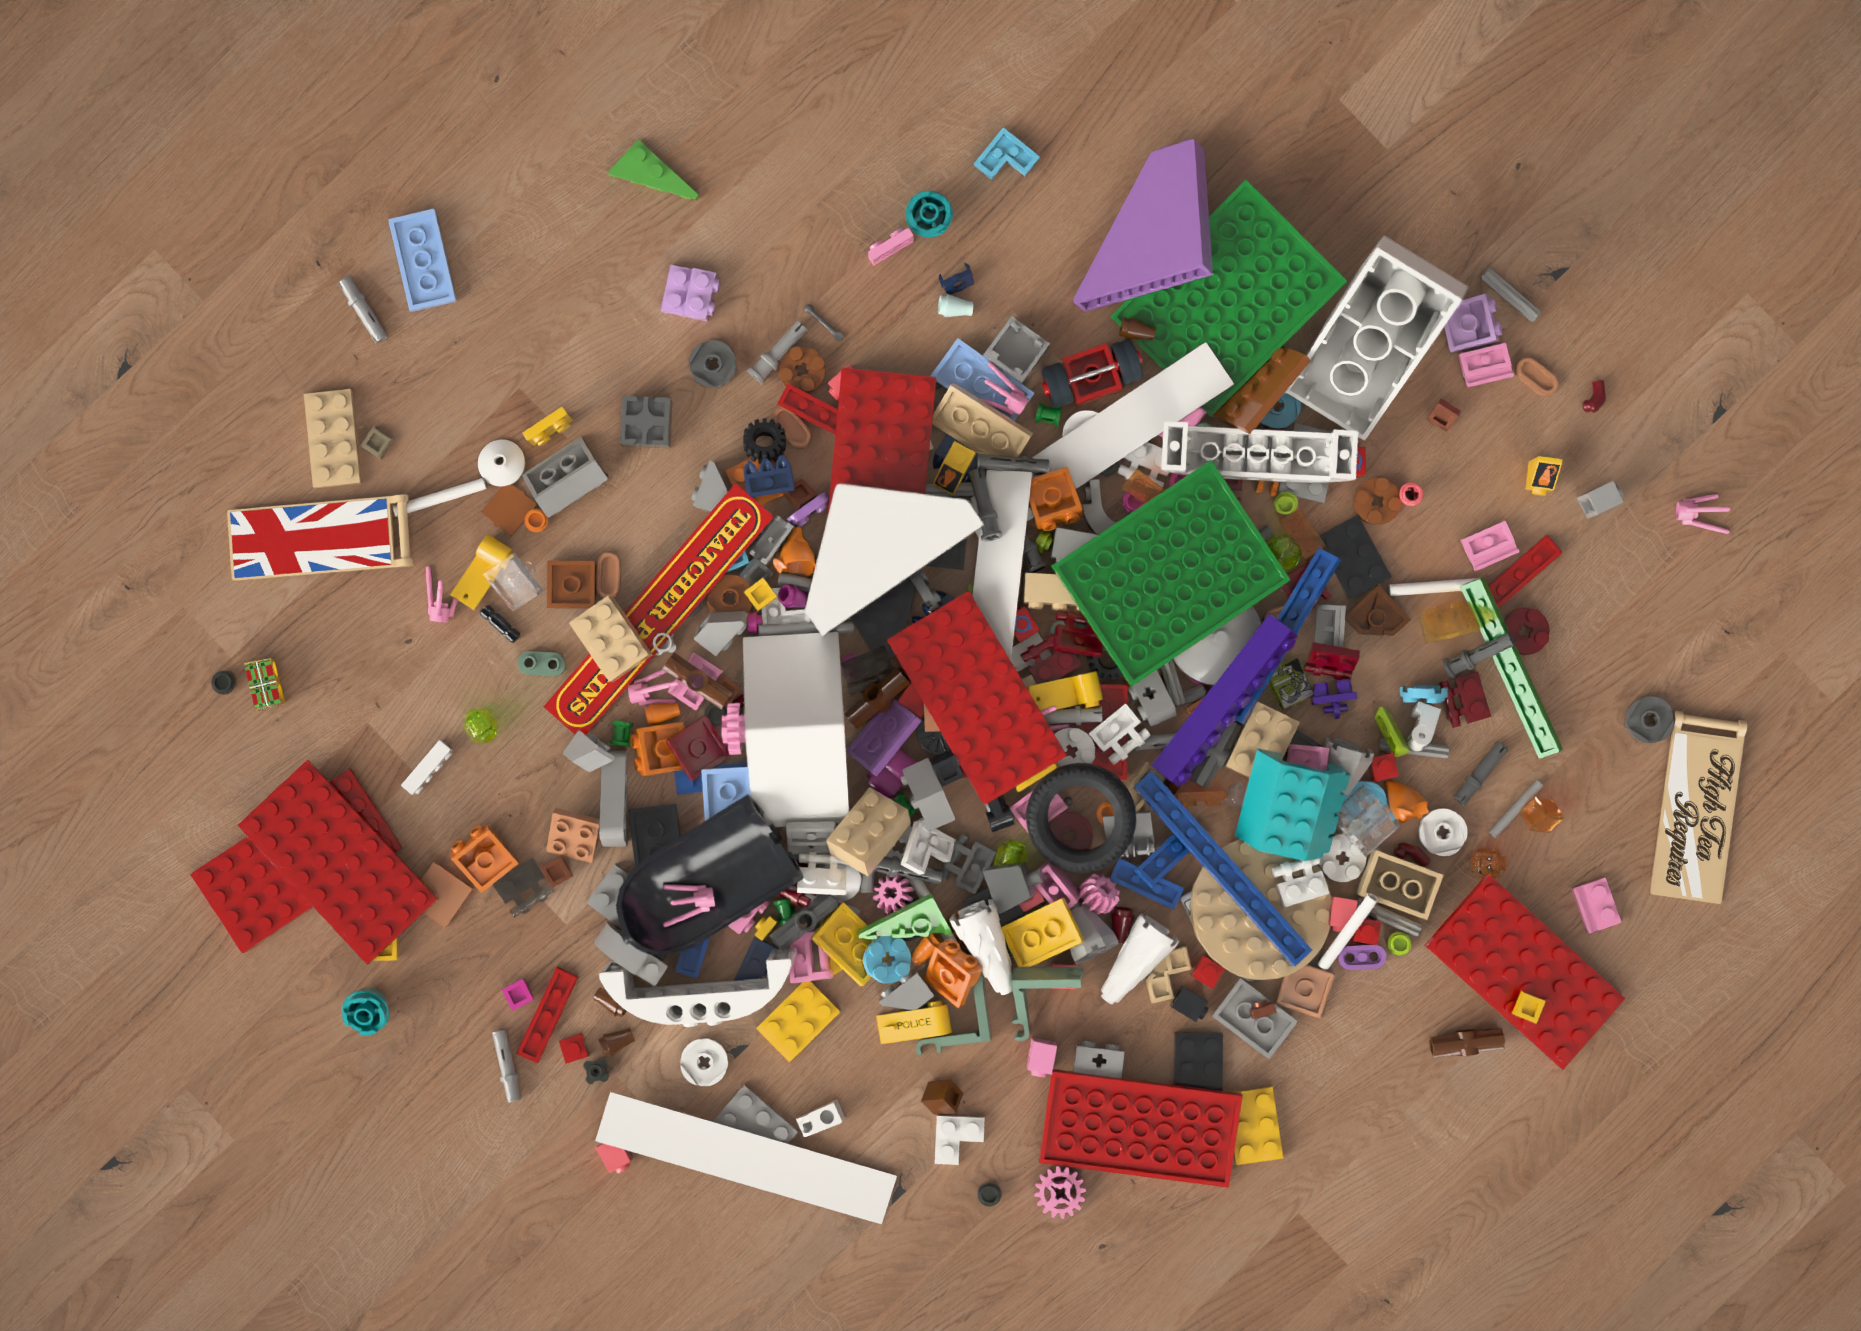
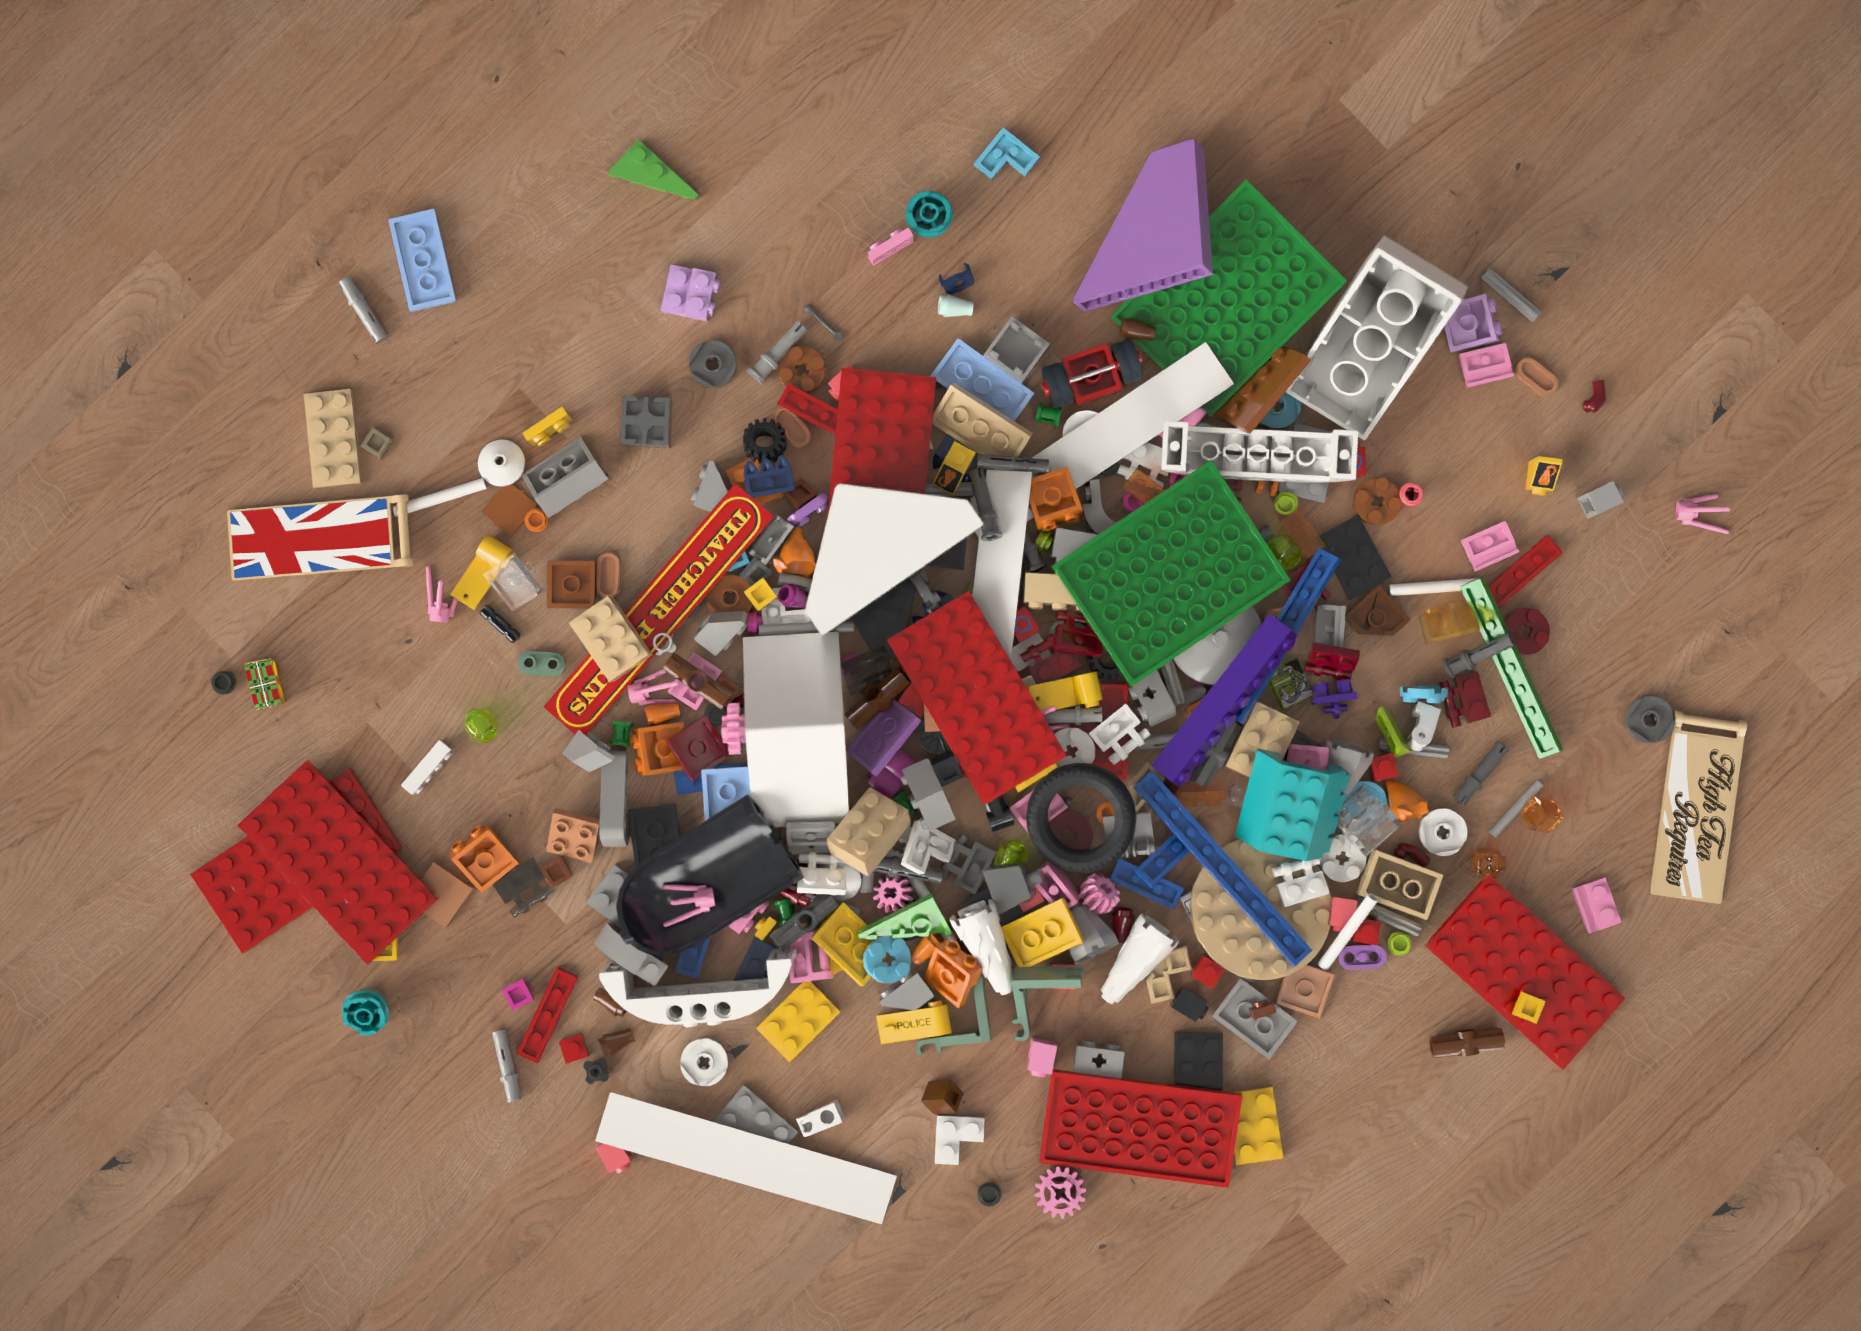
bright pink plant [980,362,1029,416] -> none
copper plate [1427,399,1461,432] -> none

